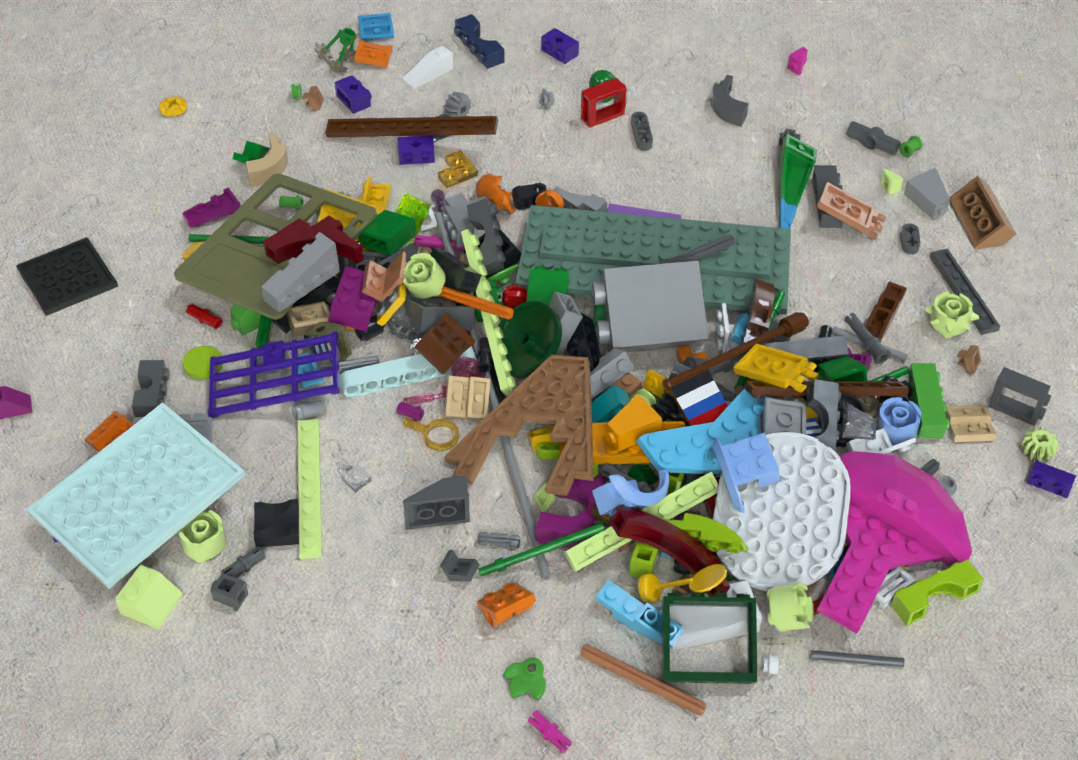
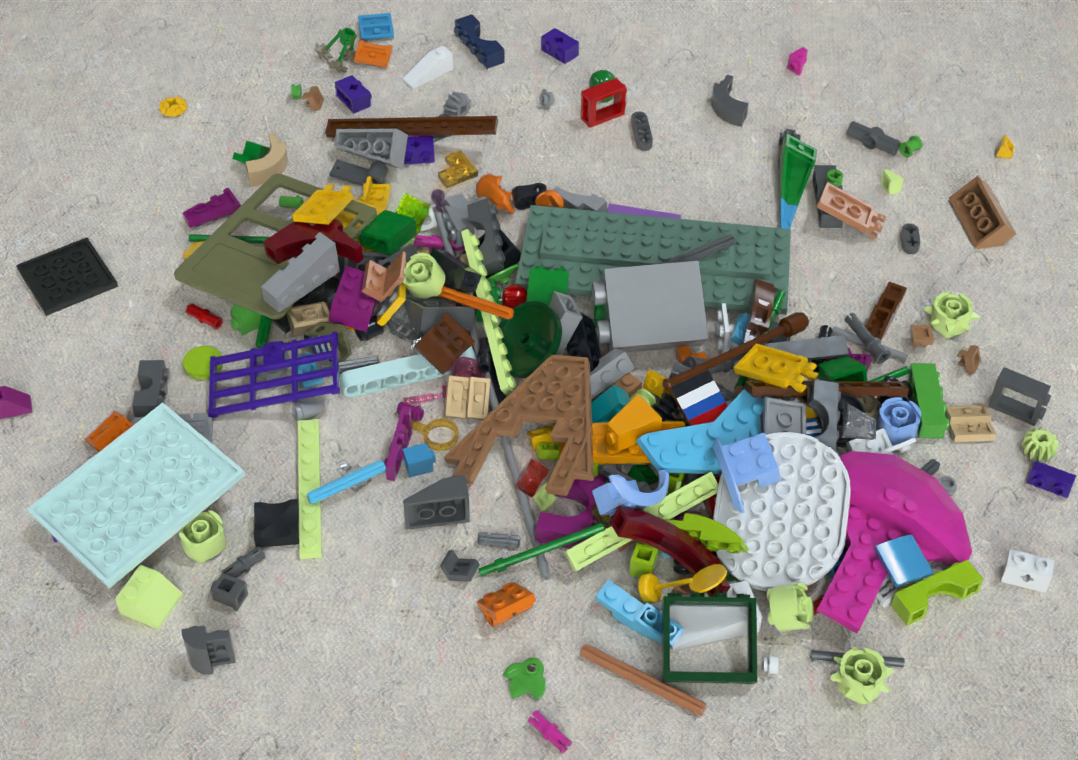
light grey slope [904,168,950,219] -> none
dark grey tile [930,248,1000,335] -> none
none -> dark grey brick [181,626,236,675]
none -> yellow tile [292,184,354,225]
none -> medium azure axle [306,460,386,504]
none -> dark grey door [329,160,388,186]
none -> light grey wedge [334,129,408,170]
none -> magenta wing [384,406,412,481]
none -> dark azure brick [402,443,436,478]
none -> clear red panel [515,459,549,497]
none -> bright green bush [826,169,844,187]
none -> yellowish green brick [830,646,894,704]
none -> dark azure slope [874,535,933,588]
none -> medium nougat tile [910,325,934,347]
none -> yellow slope [996,135,1015,159]
none -> white brick [1001,549,1054,593]

